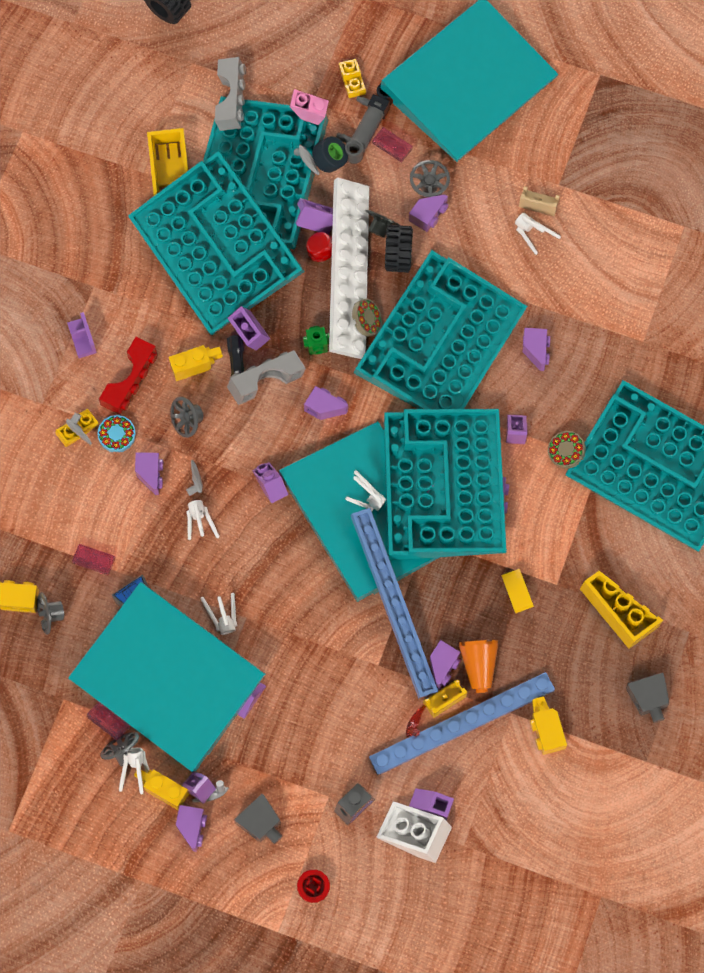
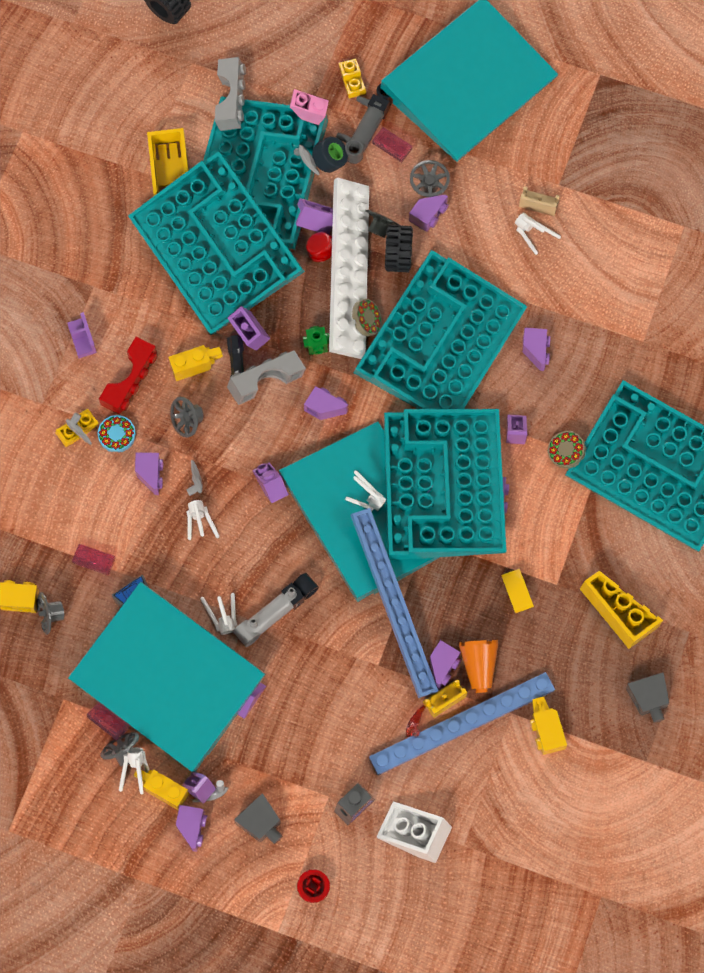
medium lavender slope [409,788,454,821] -> none
none -> light grey piece [233,573,319,647]

